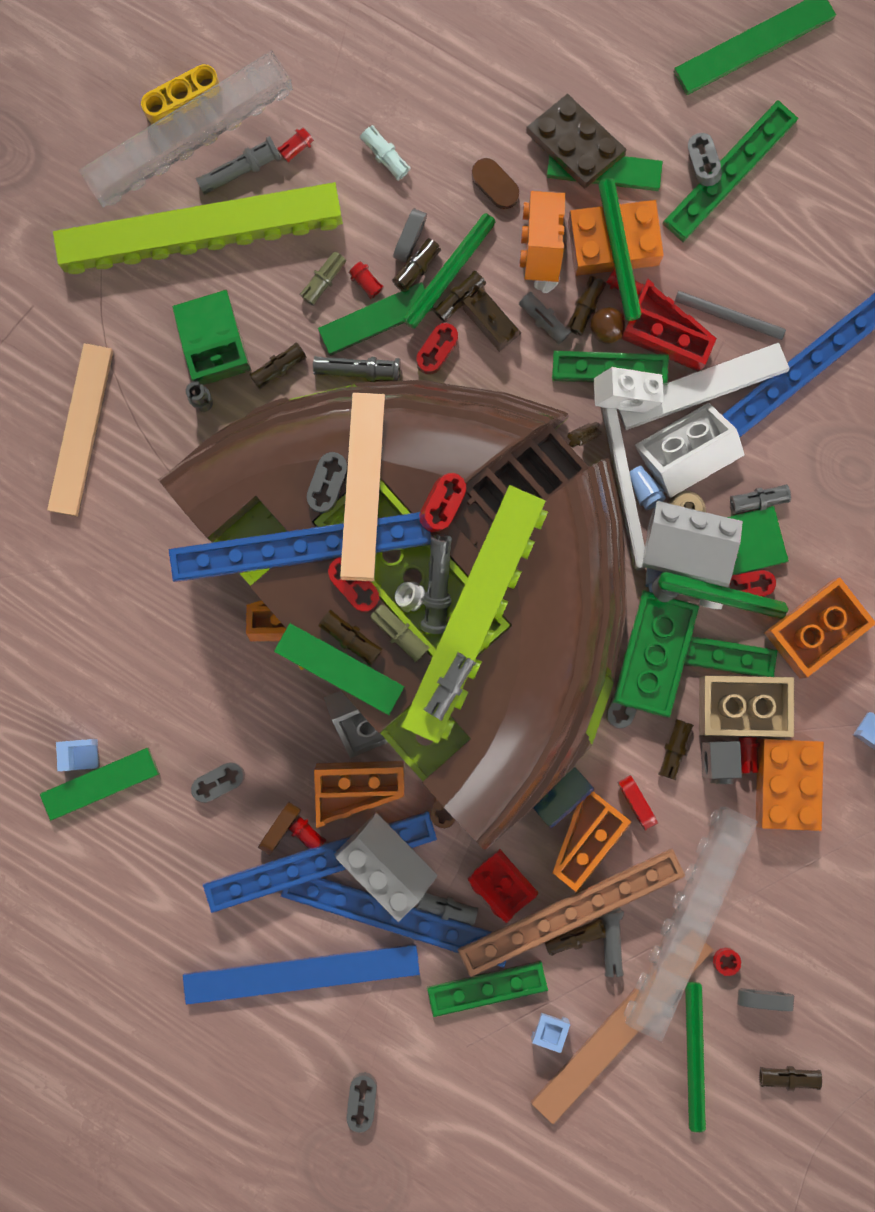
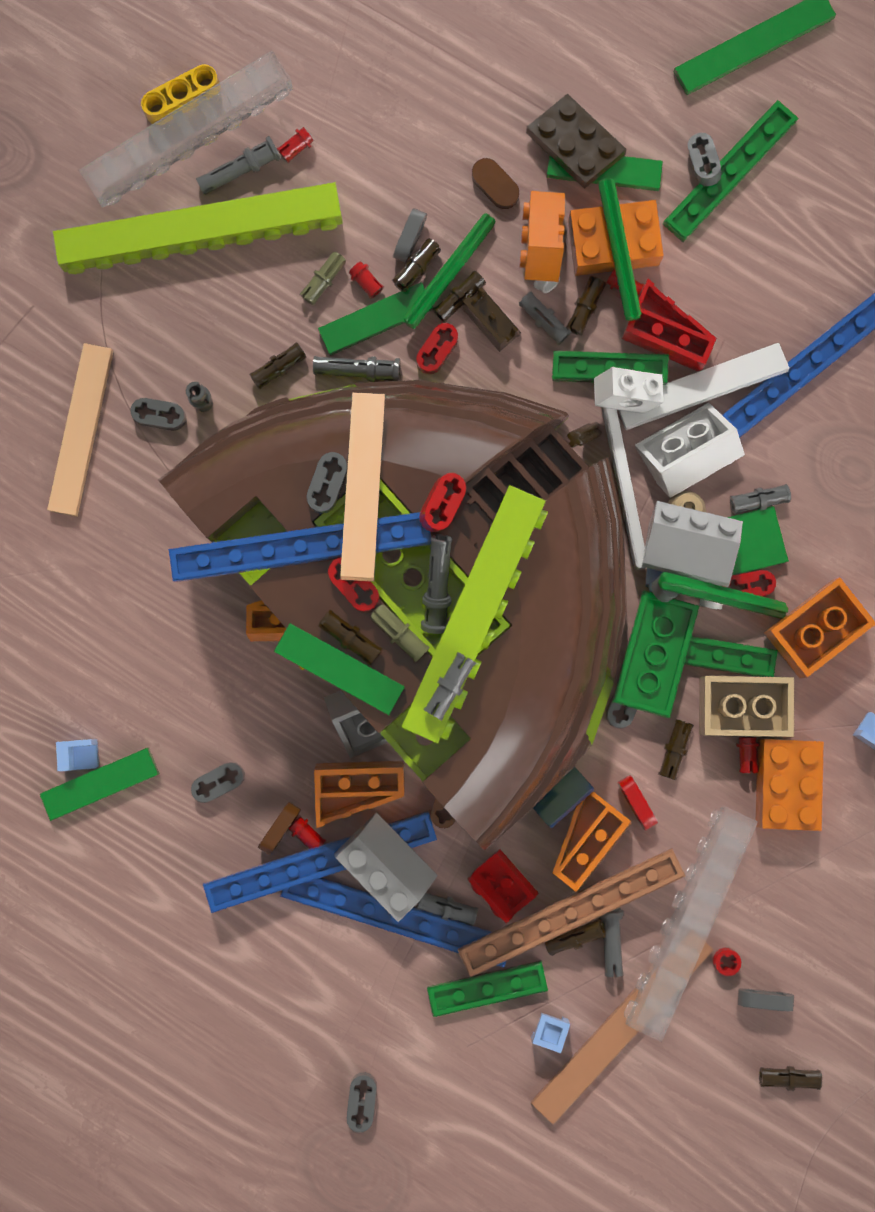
green slope [172,289,252,385] -> none
blue tile [182,944,420,1005] -> none
light aqua pin [360,125,411,181] -> none
white plate [395,582,425,612] -> none
reddish brown piece [590,307,624,344] -> none
light blue cone [630,466,666,510] -> none
dark grey bar [675,290,786,340] -> none
green axle [685,982,706,1133] -> none
dark grey brick [701,741,742,784] -> none
none -> dark grey beam [130,398,186,431]

